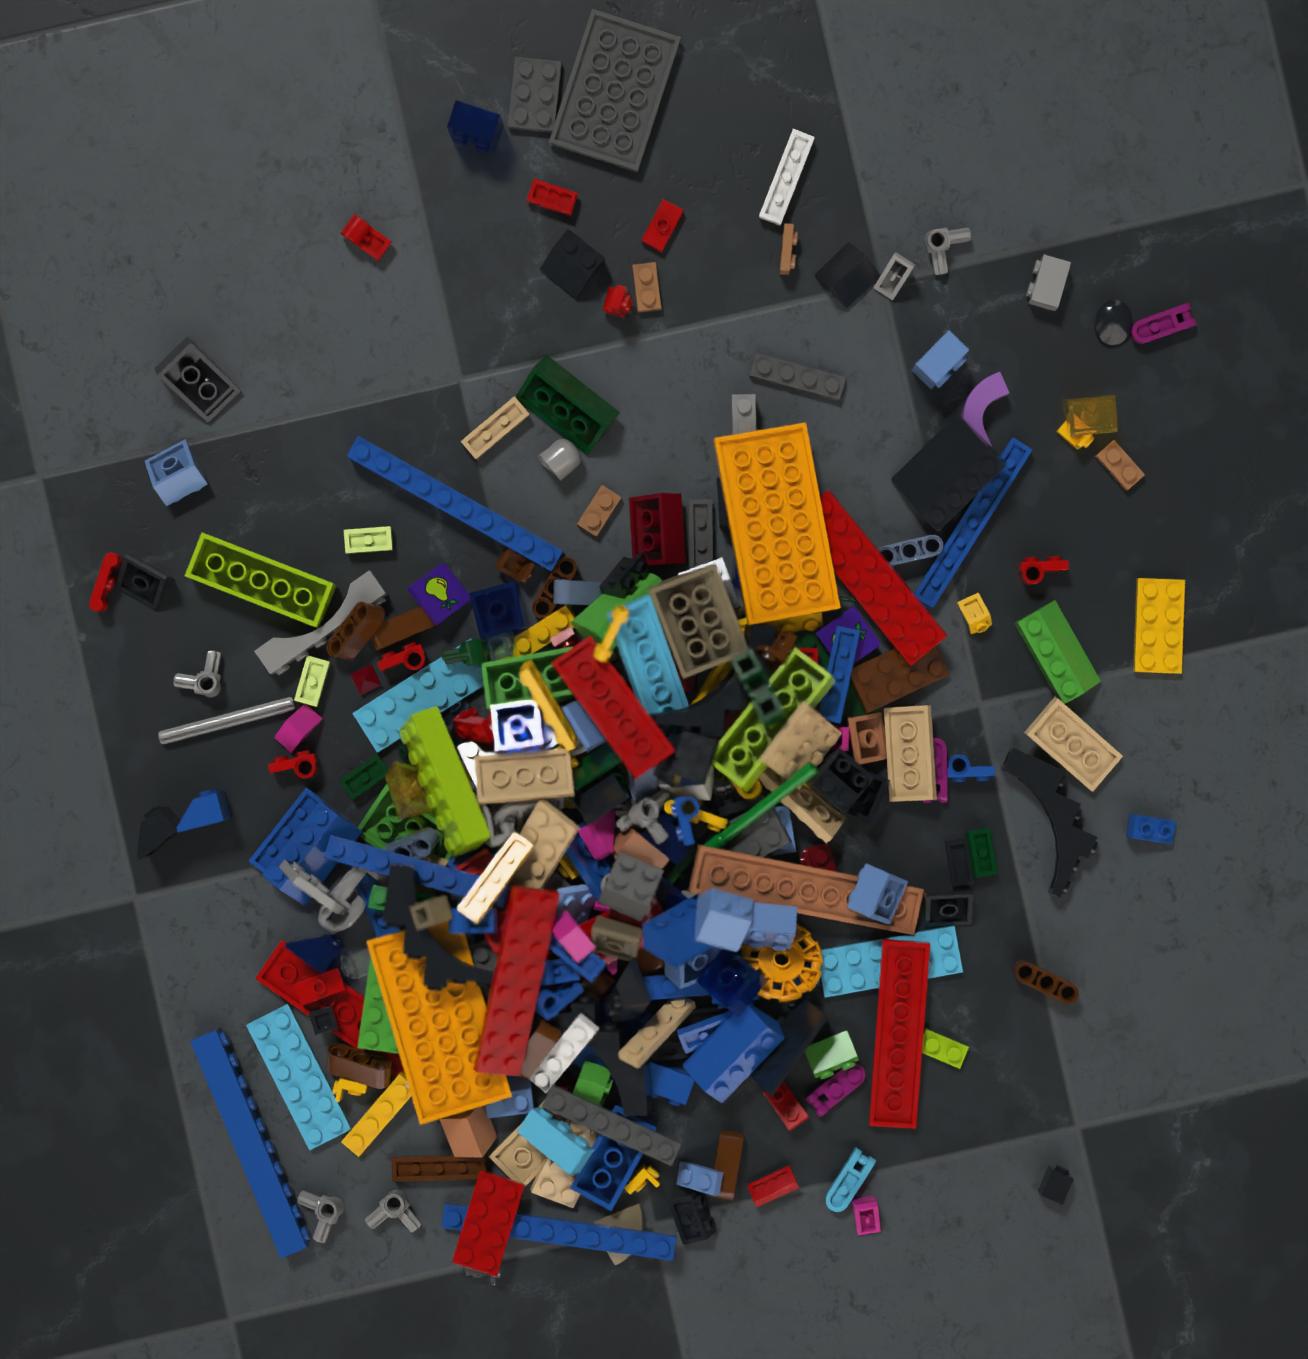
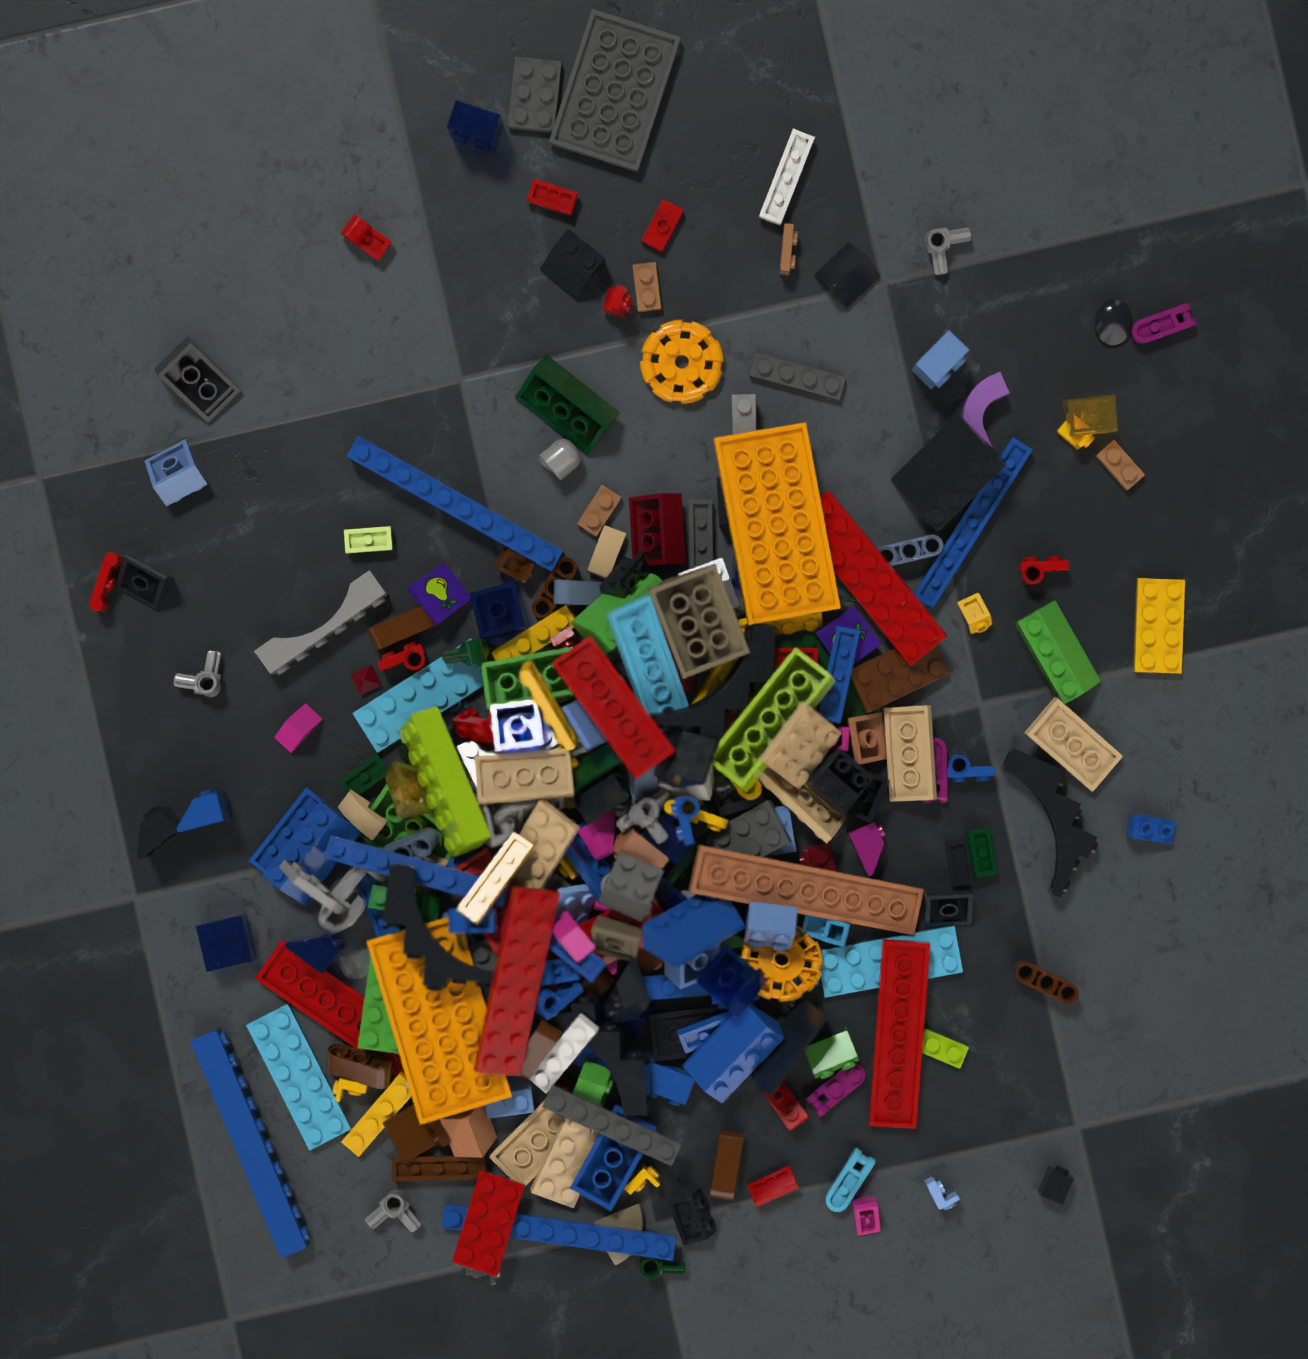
light grey axle [158,697,295,745] -> none
lime brick [185,533,337,628] -> none
red plate [268,750,319,778] -> none
red plate [293,967,346,1006] -> none
yellowish green plate [294,655,330,707] -> none
light grey axle [297,1190,344,1243] -> none
black plate [309,1005,339,1035] -> none
reddish brown beam [327,602,385,660] -> none
dark tan brick [410,896,453,930] -> none
tan plate [461,396,530,460] -> none
clear light blue slope [486,632,514,661] -> none
medium azure brick [517,1107,594,1175] -> none
yellow bar [594,605,630,662] -> none
tan plate [619,997,696,1069] -> none
medium blue plate [676,1161,723,1196] -> none
medium blue slope [694,888,753,952] -> none
green piece [703,761,818,849] -> none
dark green arch [731,649,788,728] -> none
reddish brown bracket [756,632,797,663] -> none
medium blue slope [847,864,909,925] -> none
light grey slope [873,252,915,300] -> none
light grey brick [1026,255,1071,311] -> none
none -> clear blue brick [196,913,257,972]
none -> tan slope [338,790,387,841]
none -> reddish brown bracket [383,1103,451,1163]
none -> tan slope [587,525,626,579]
none -> light orange plate [640,320,724,404]
none -> dark green axle [640,1230,685,1279]
none -> dark azure brick [801,915,851,947]
none -> magenta slope [847,821,885,876]
none -> light blue bracket [924,1177,960,1210]

